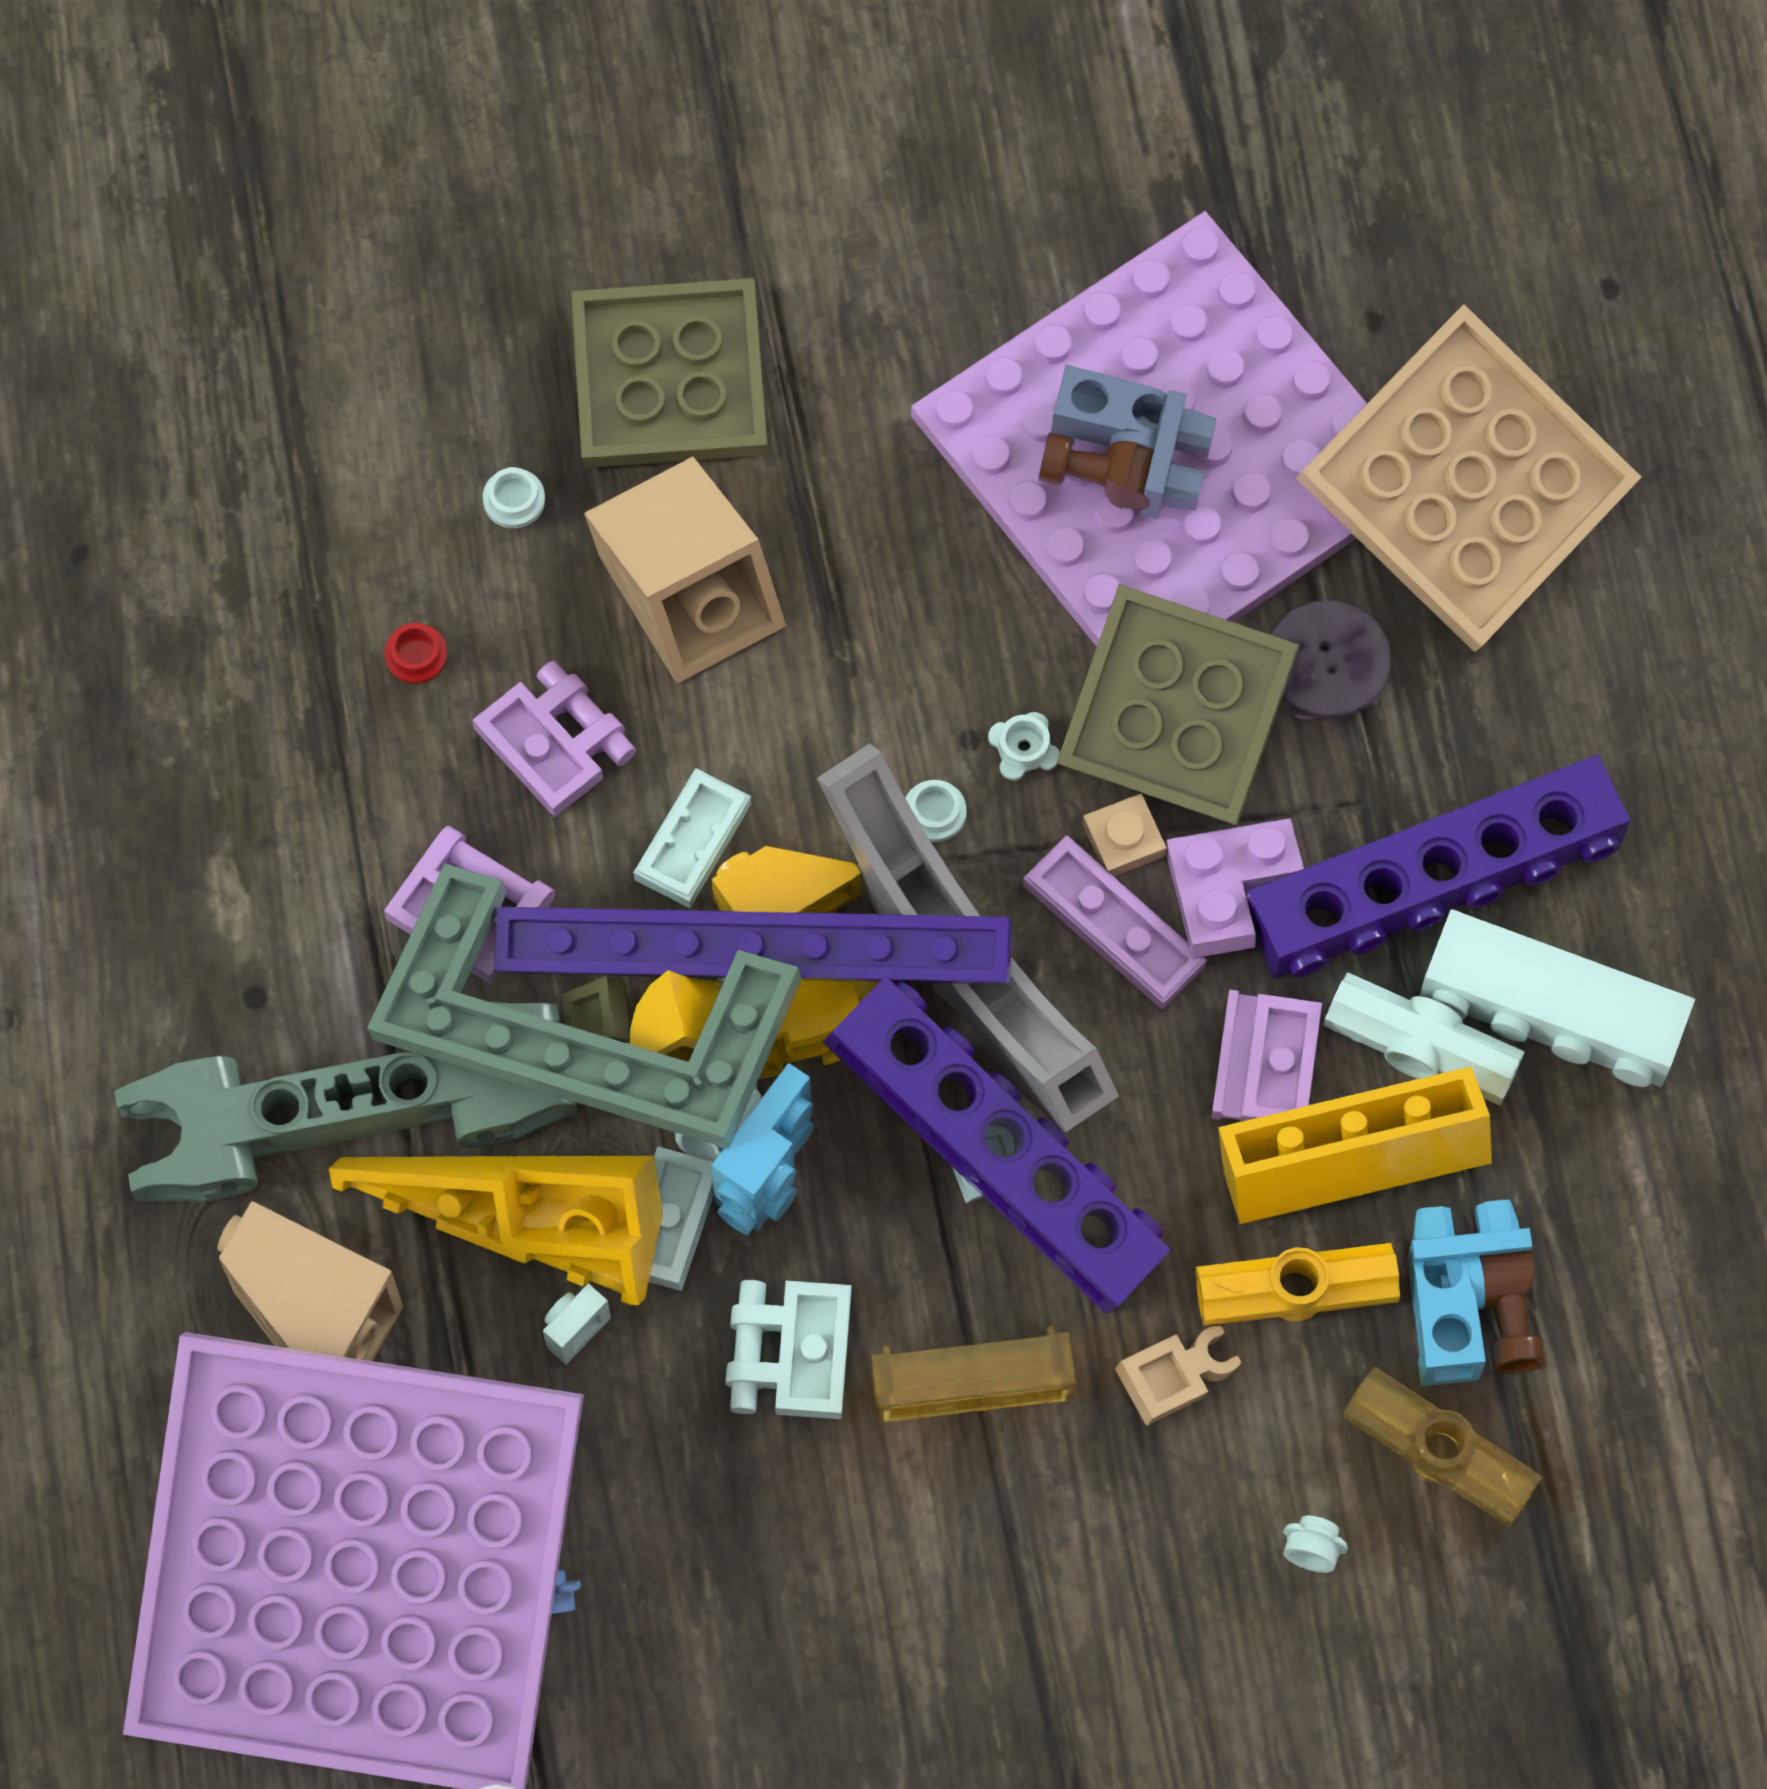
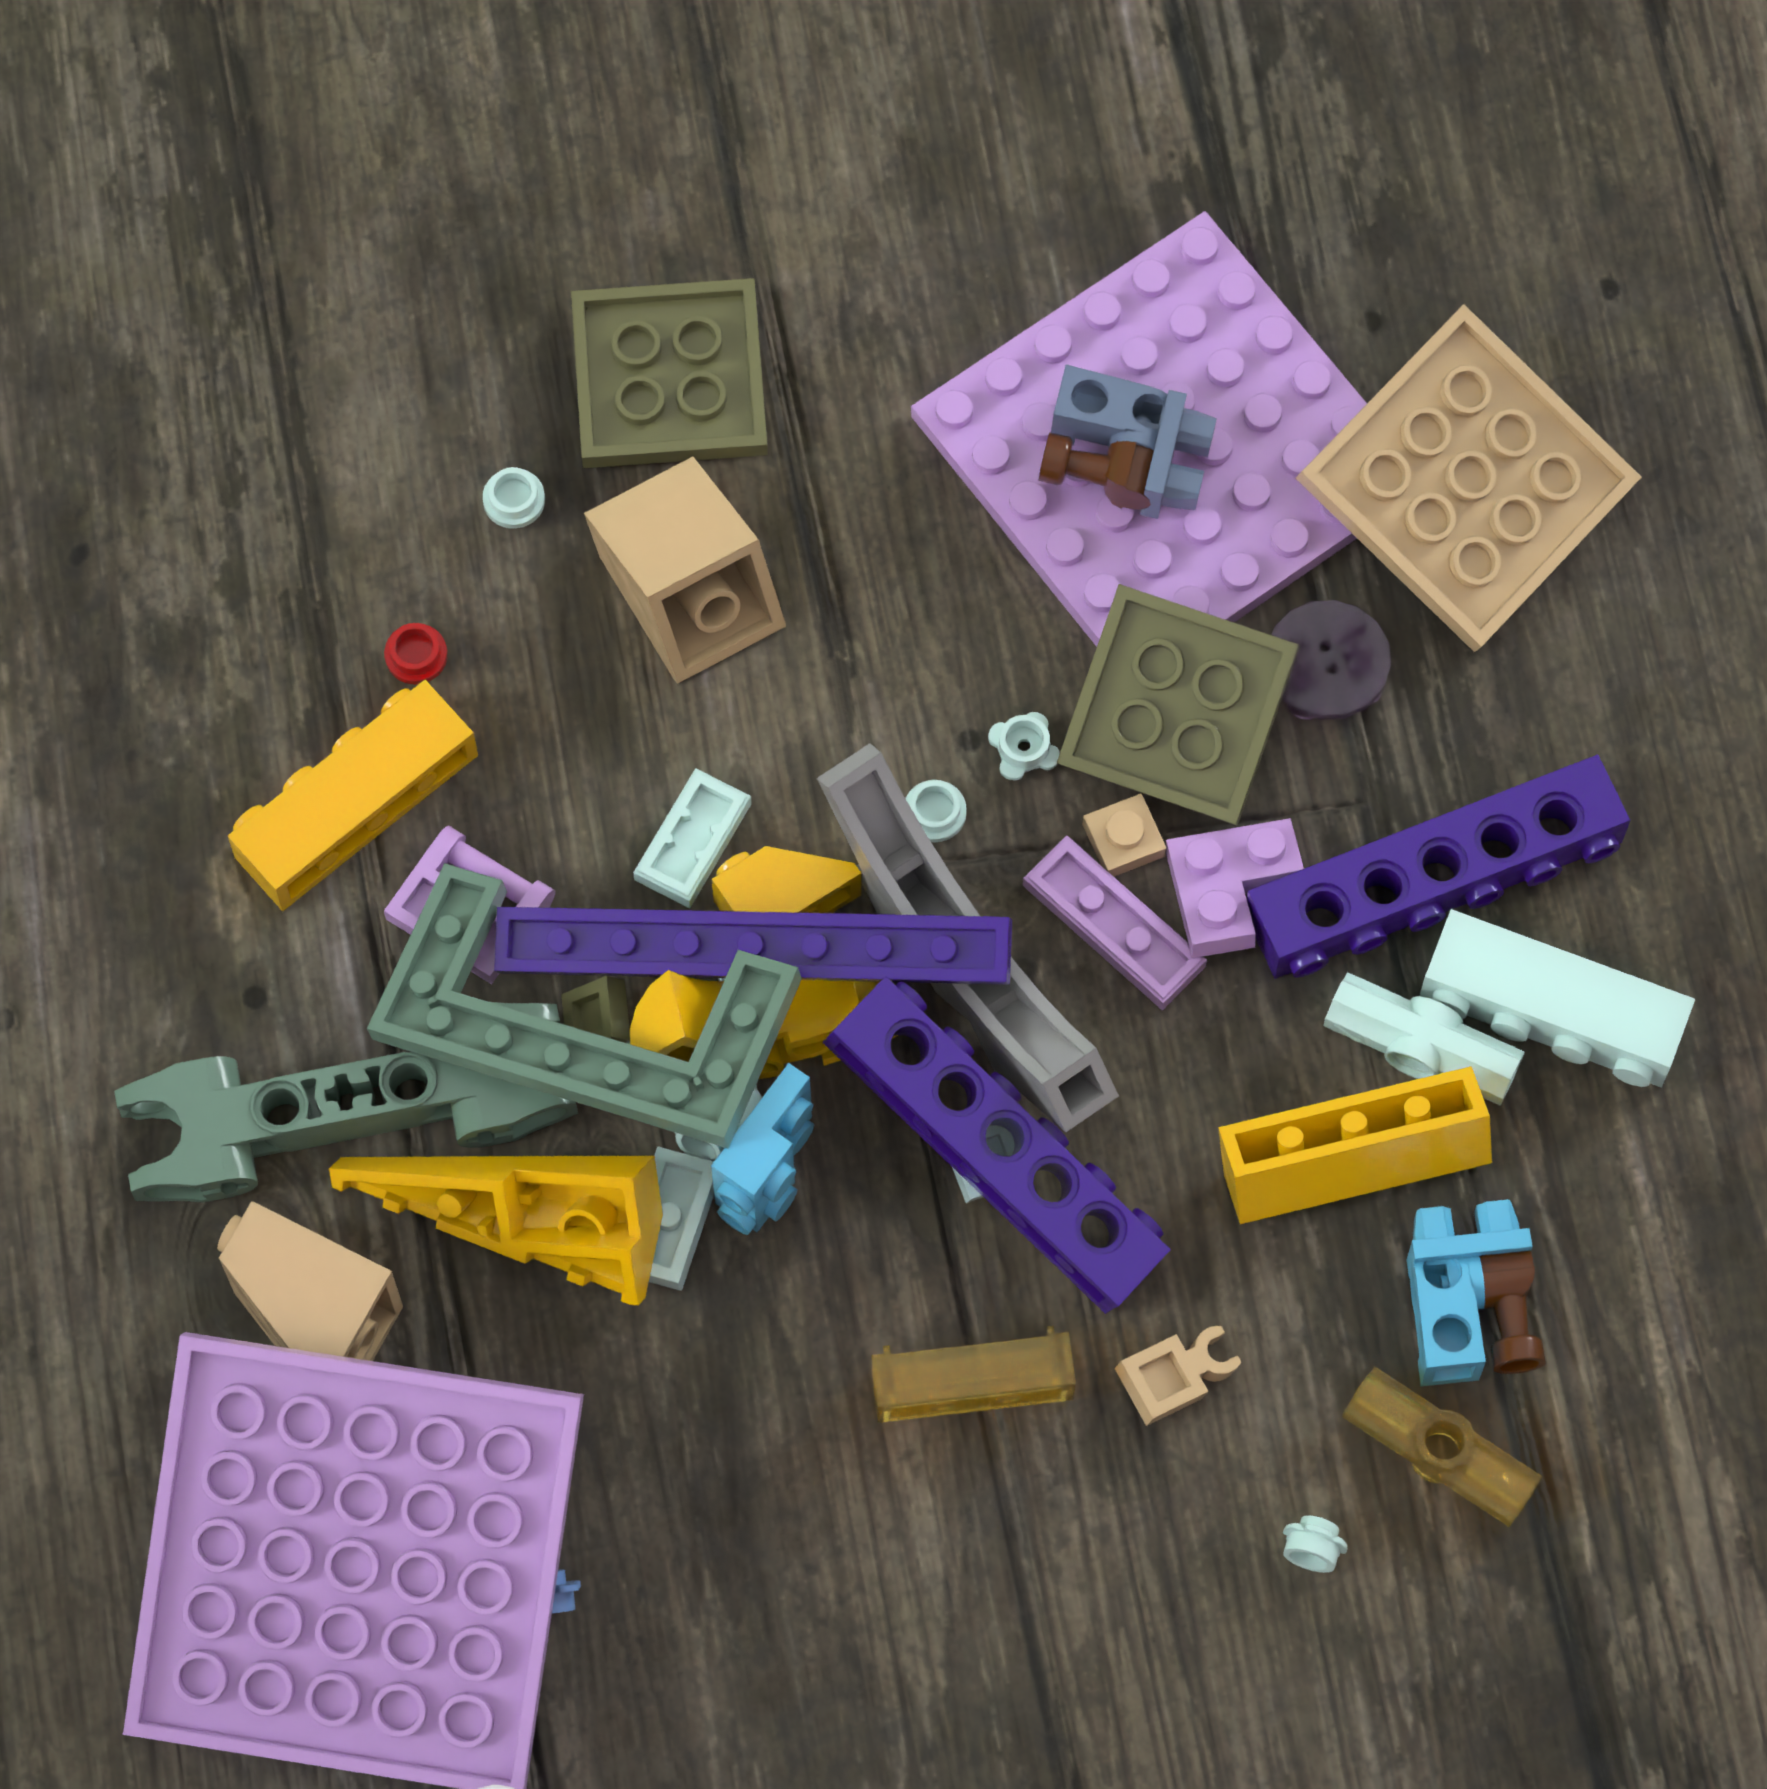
lavender plate [472,661,636,818] -> none
light aqua plate [543,1283,611,1364] -> none
light aqua plate [725,1280,851,1419] -> none
yellow piece [1195,1243,1400,1326] -> none
lavender plate [1211,989,1322,1122] -> none
none -> yellow brick [228,680,478,911]

